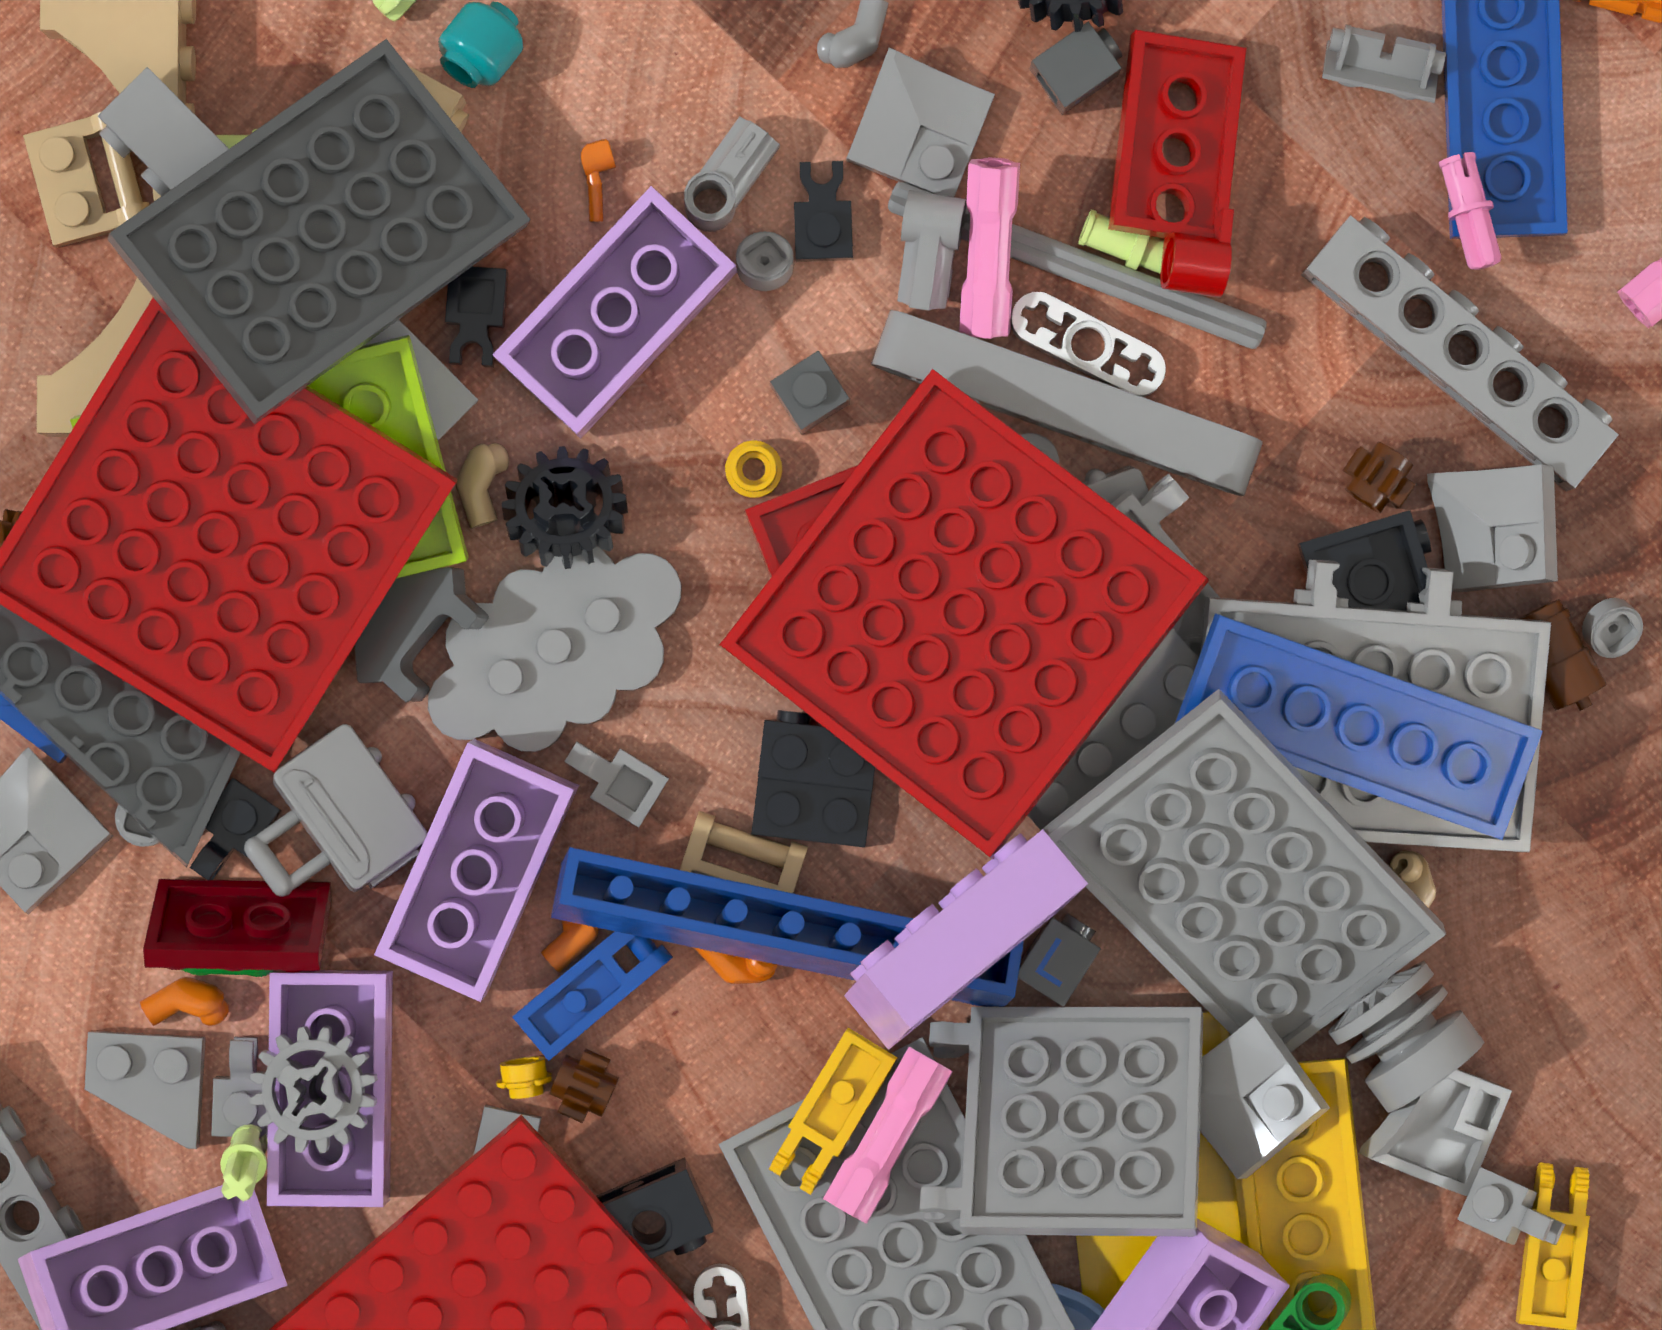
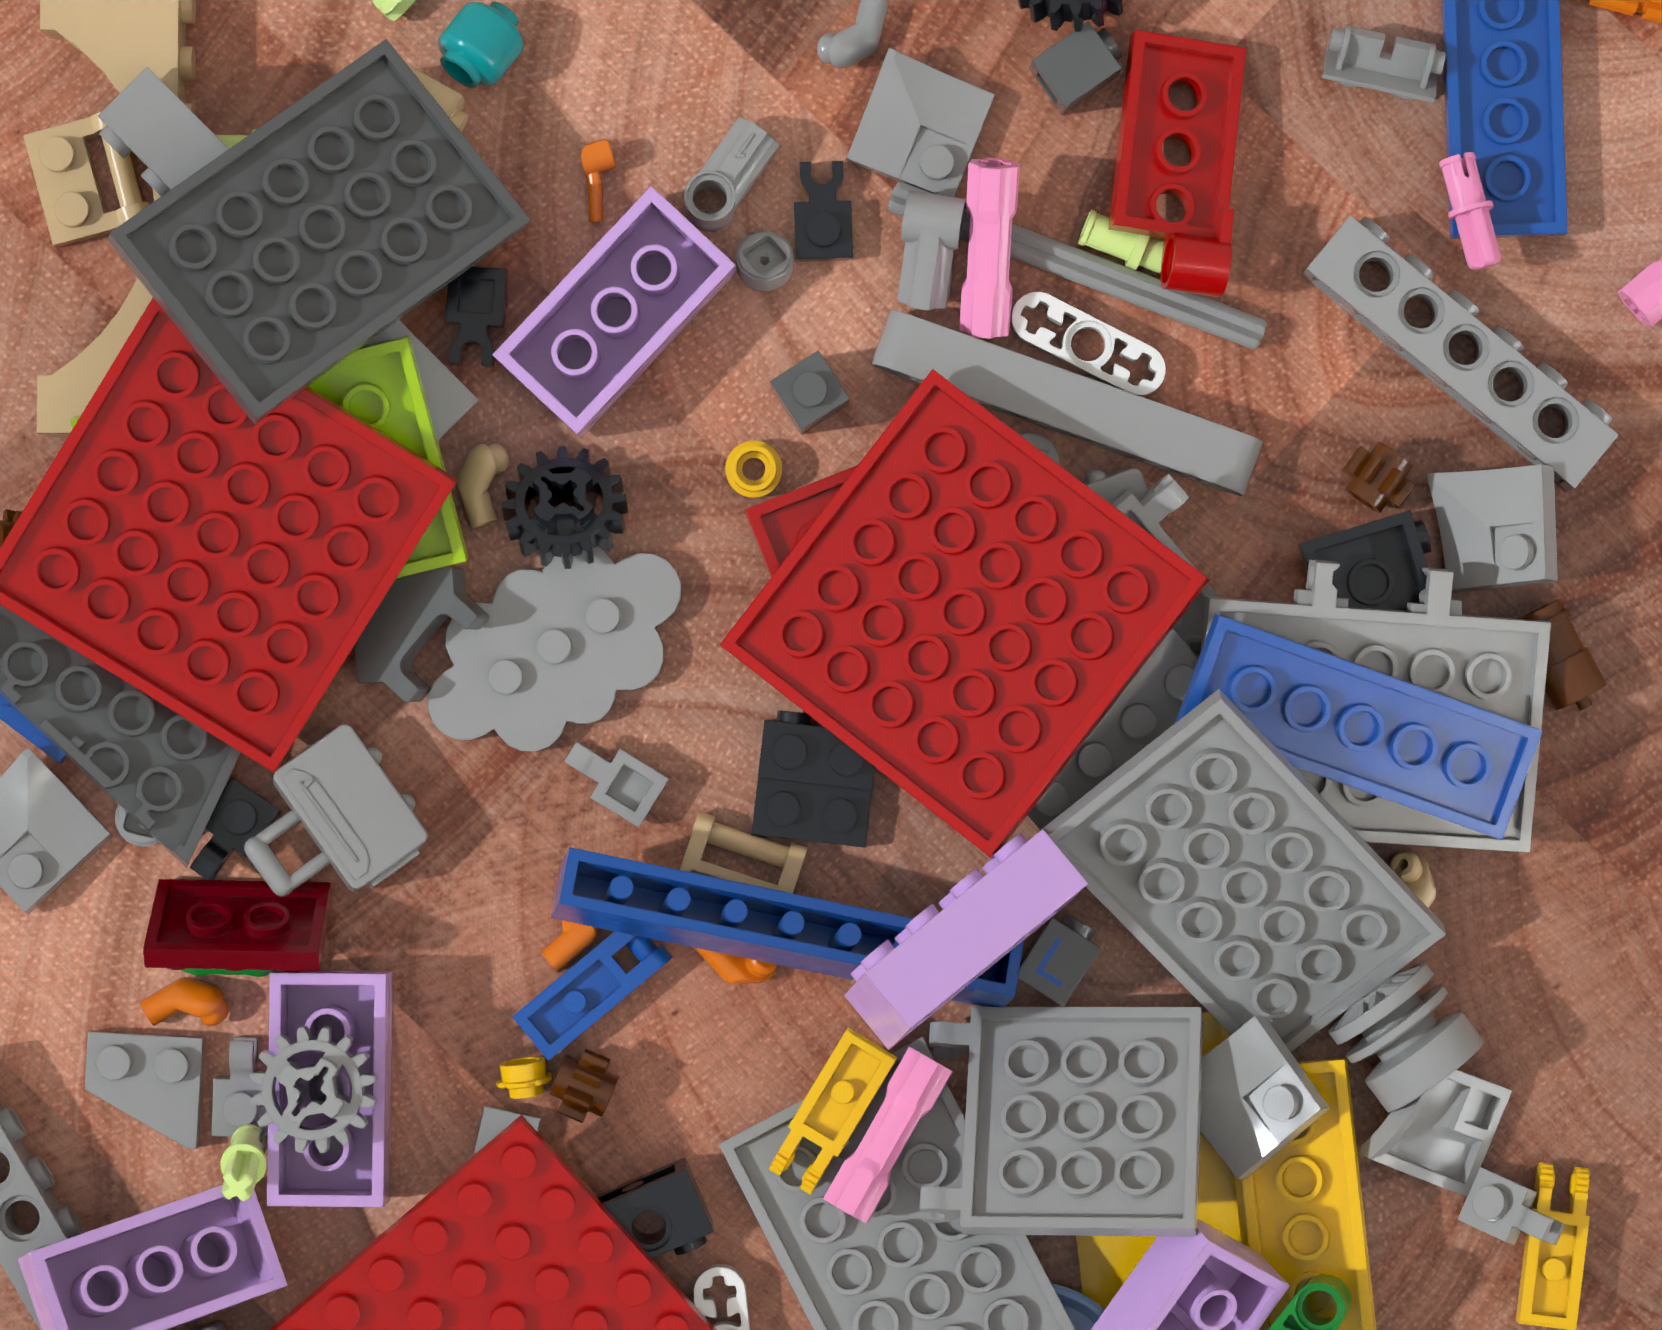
lavender brick [374,739,579,1002] -> none
light grey tile [1582,598,1643,658] -> none

